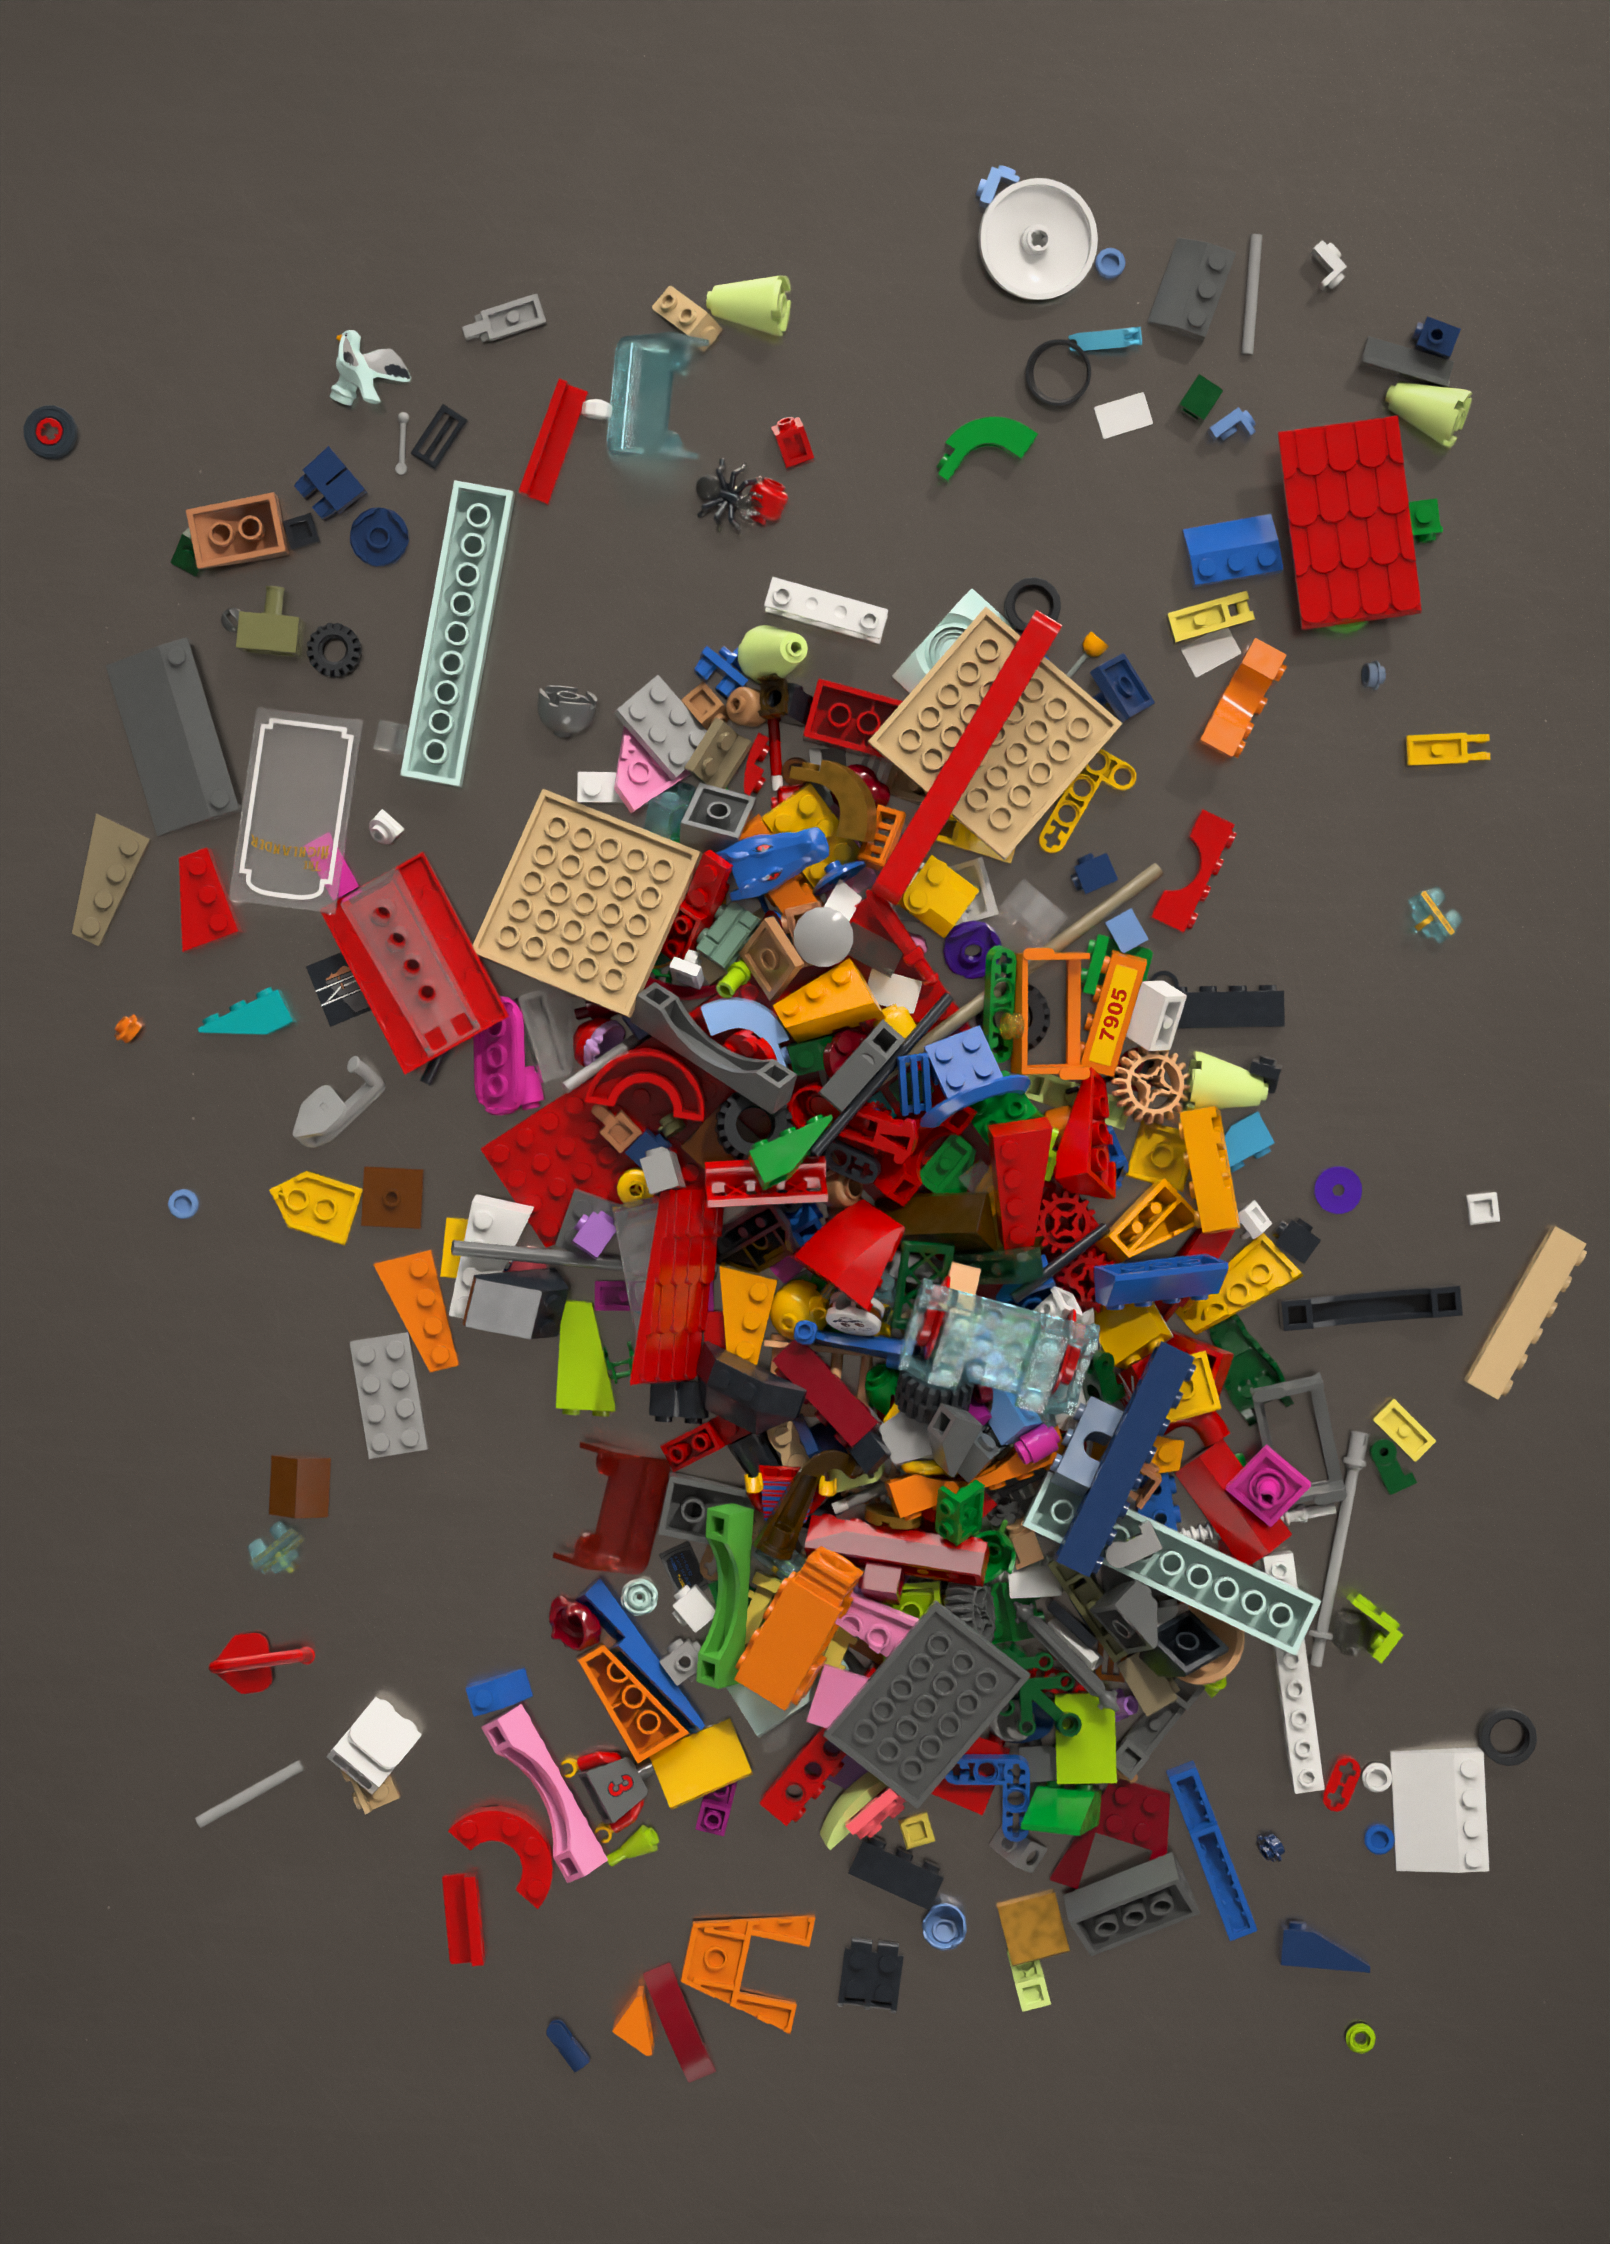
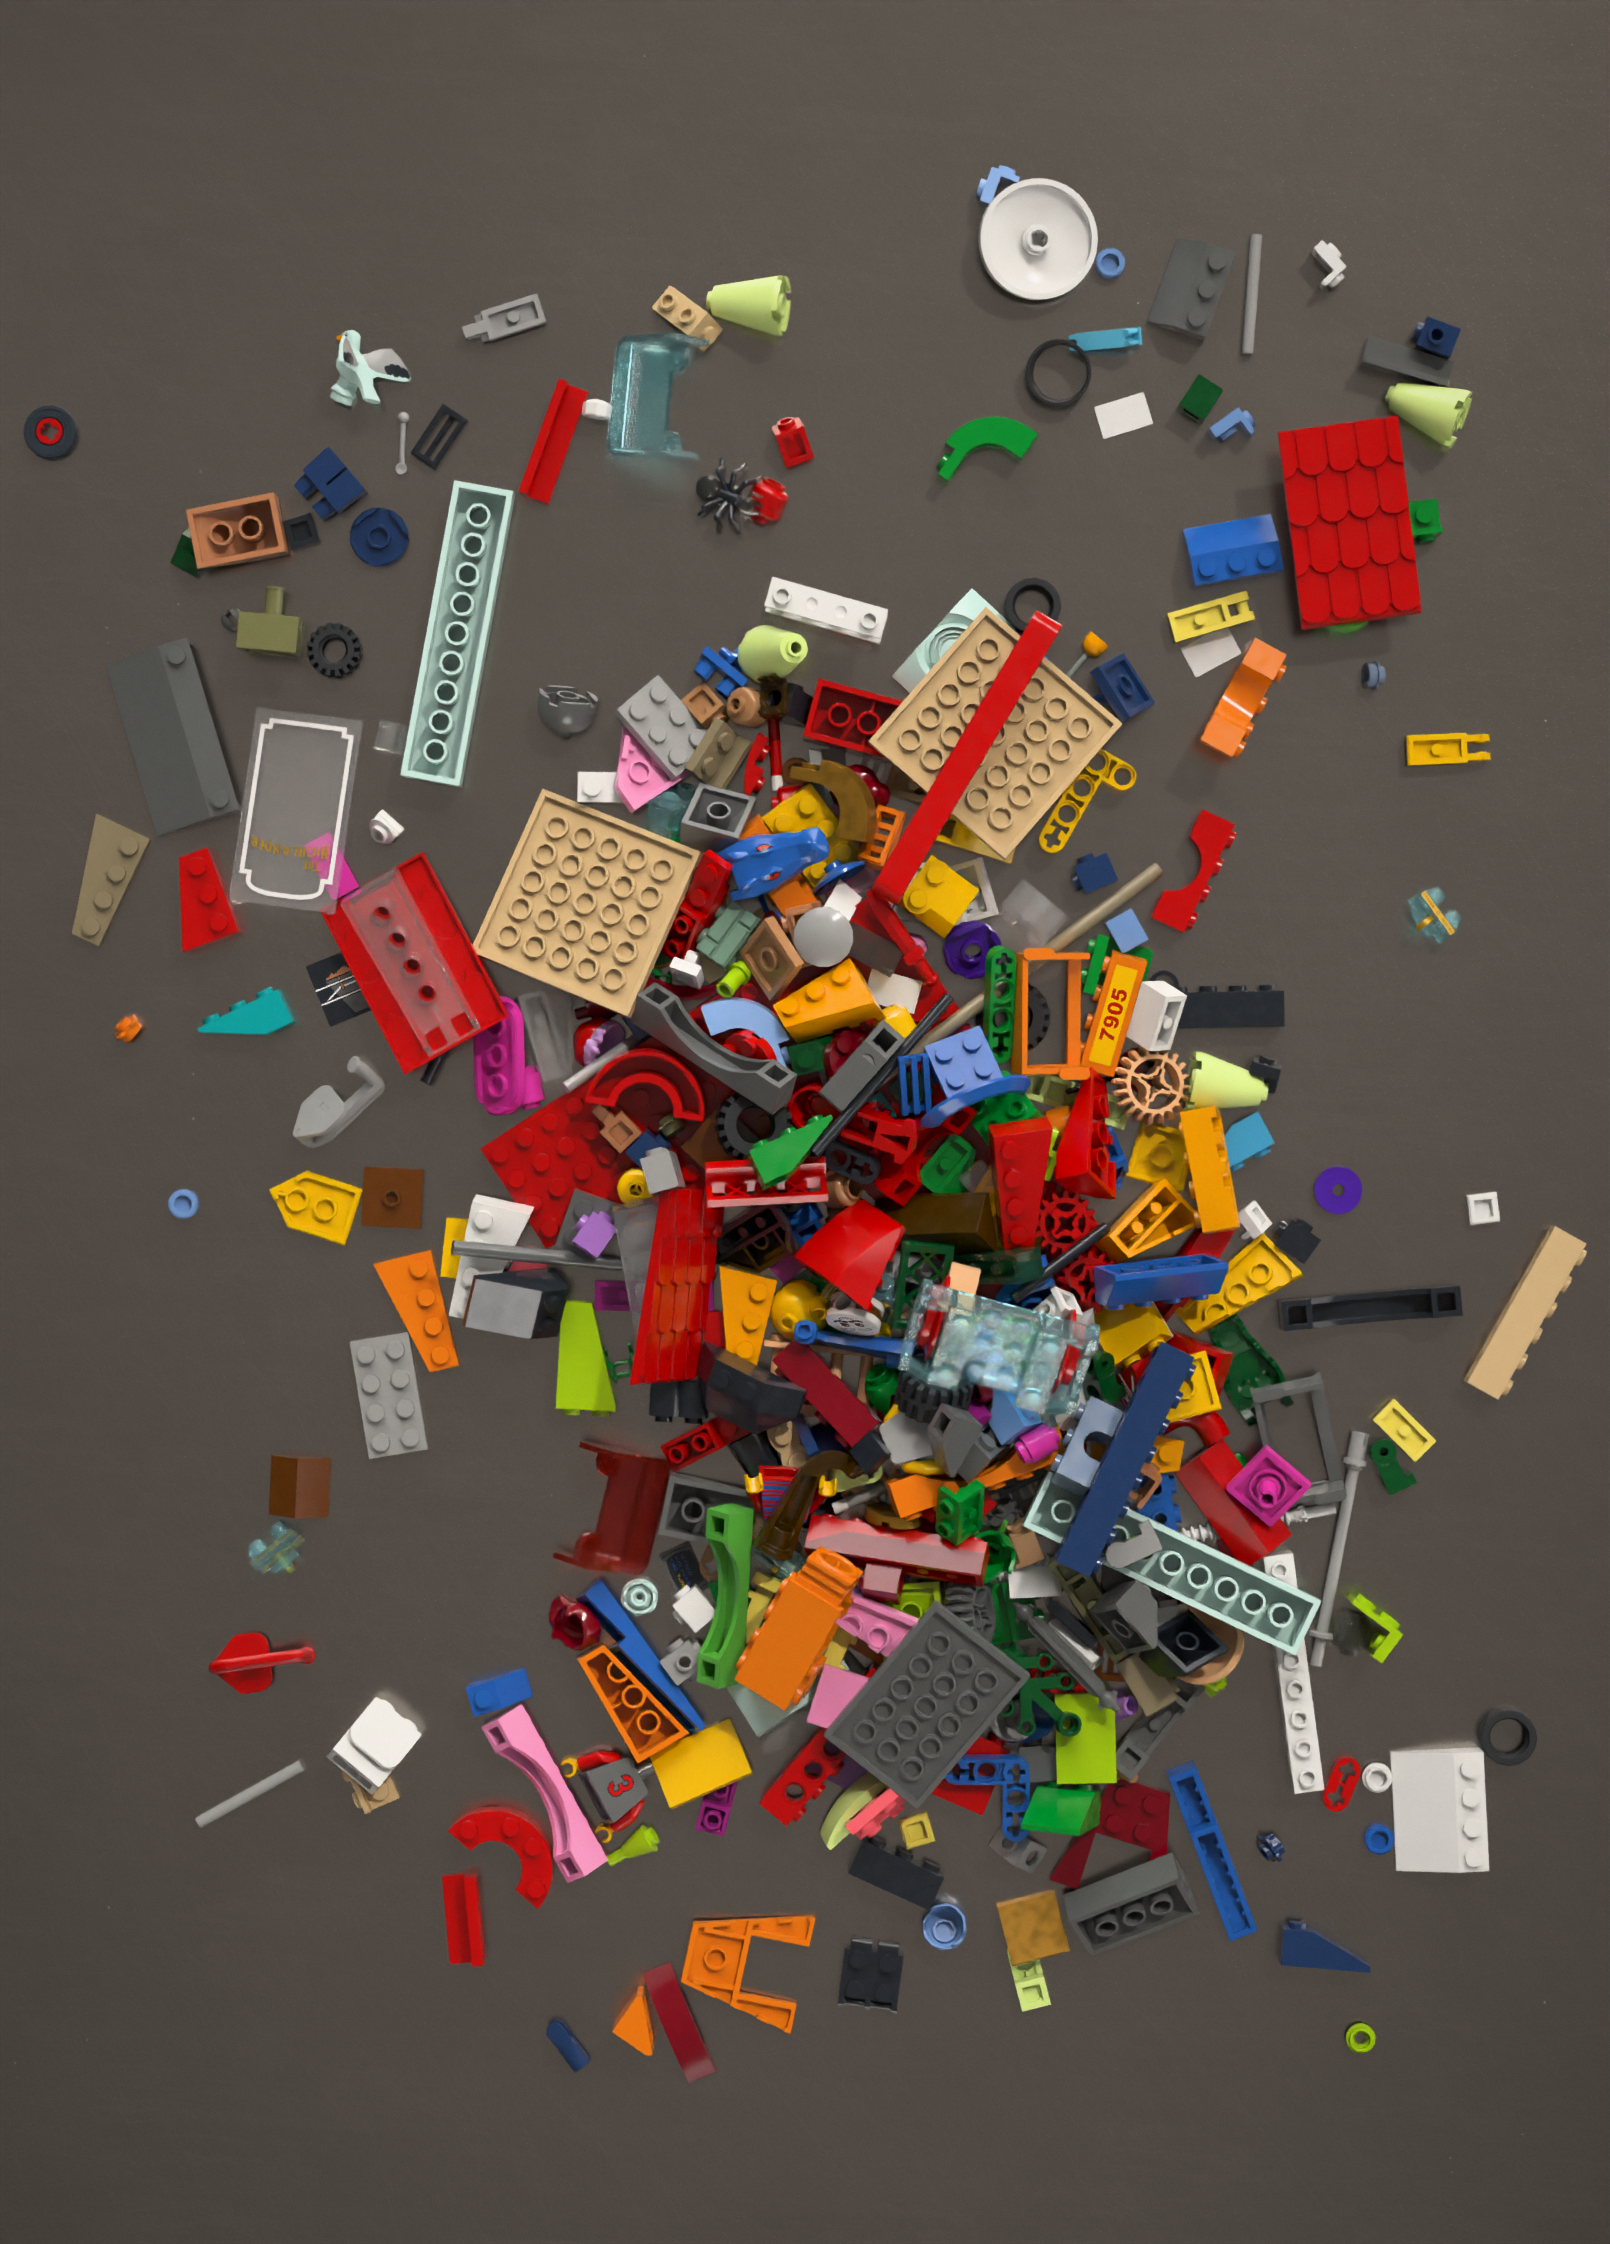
clear yellow bush [1000,1012,1025,1040] -> none

